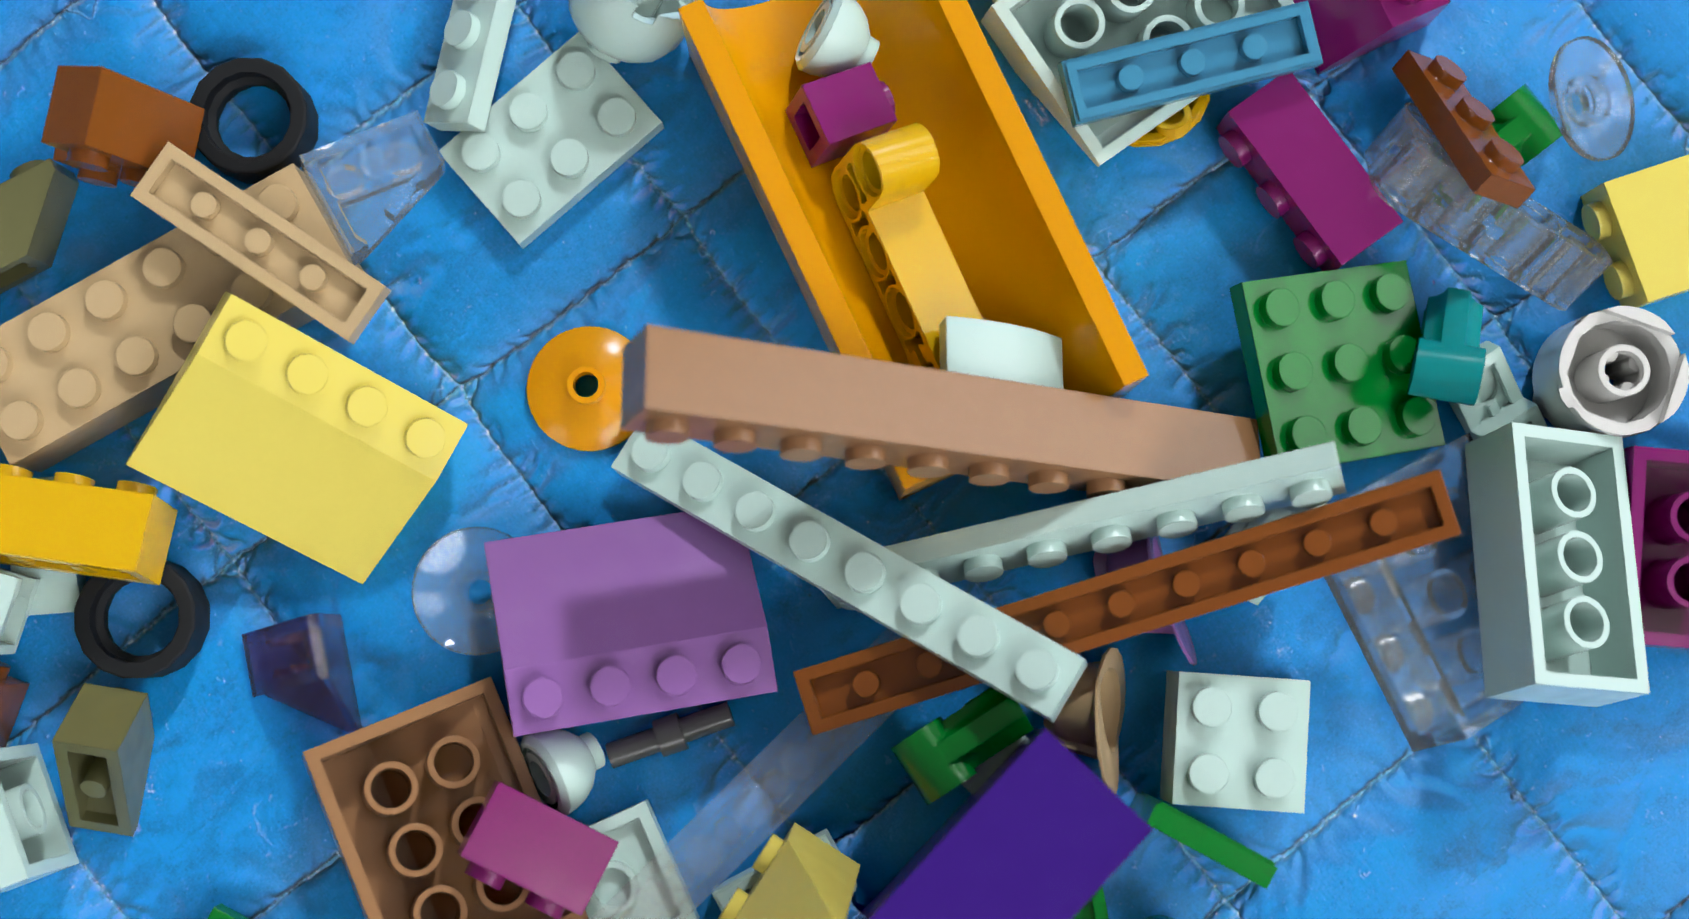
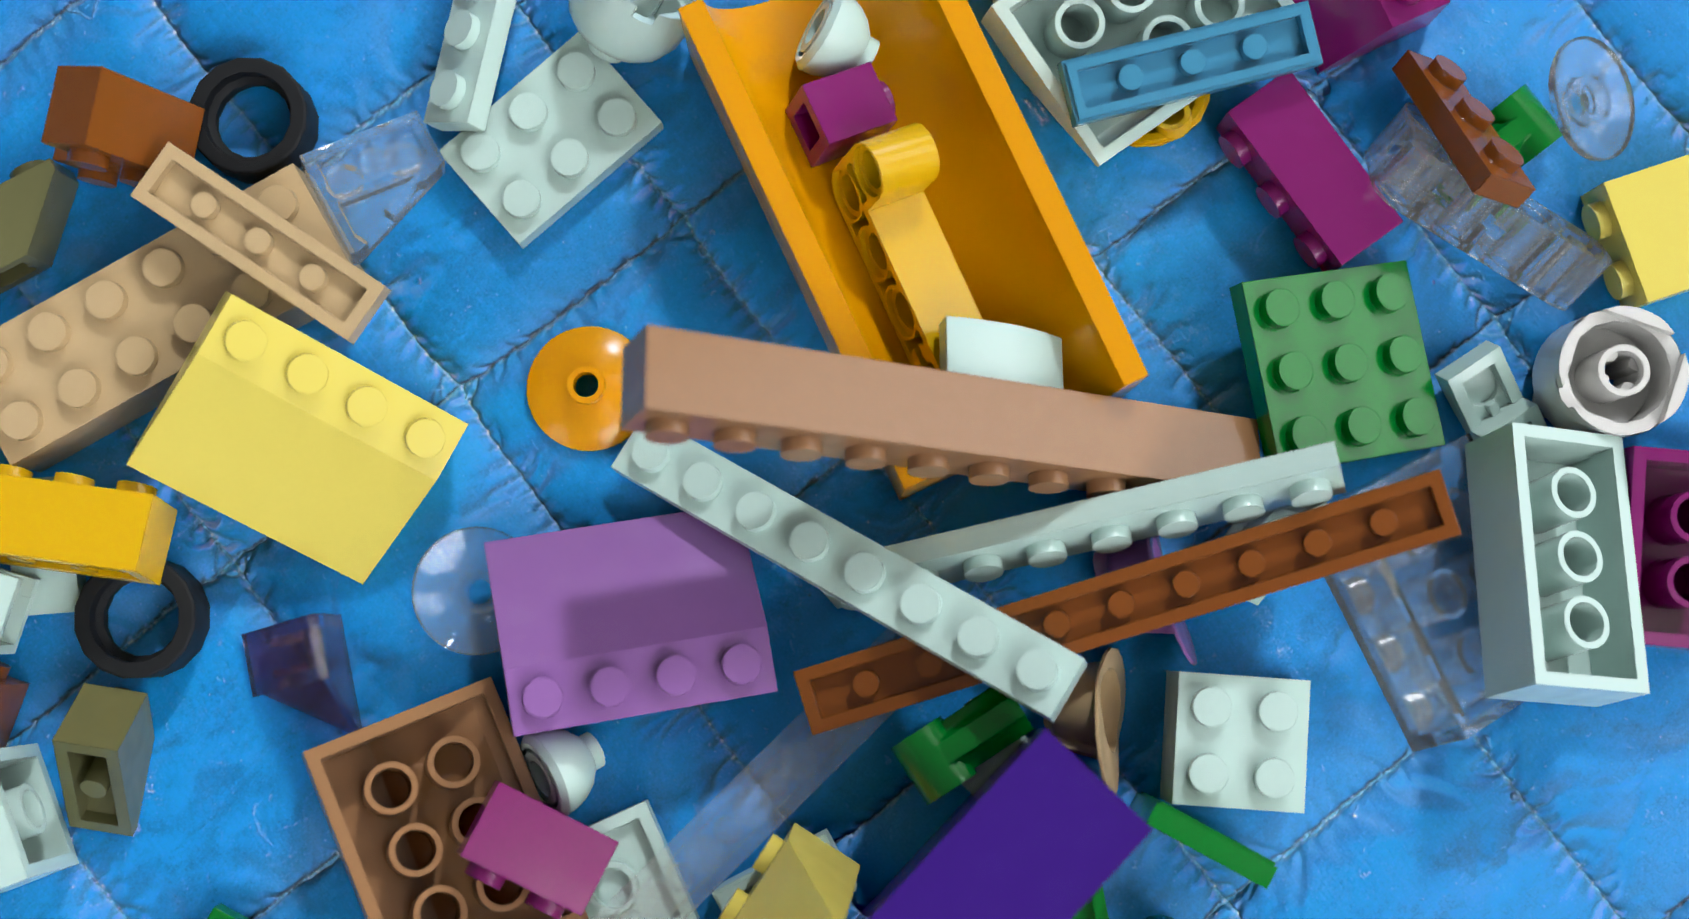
dark grey bar [605,701,735,768] -> none
teal piece [1407,287,1486,406] -> none

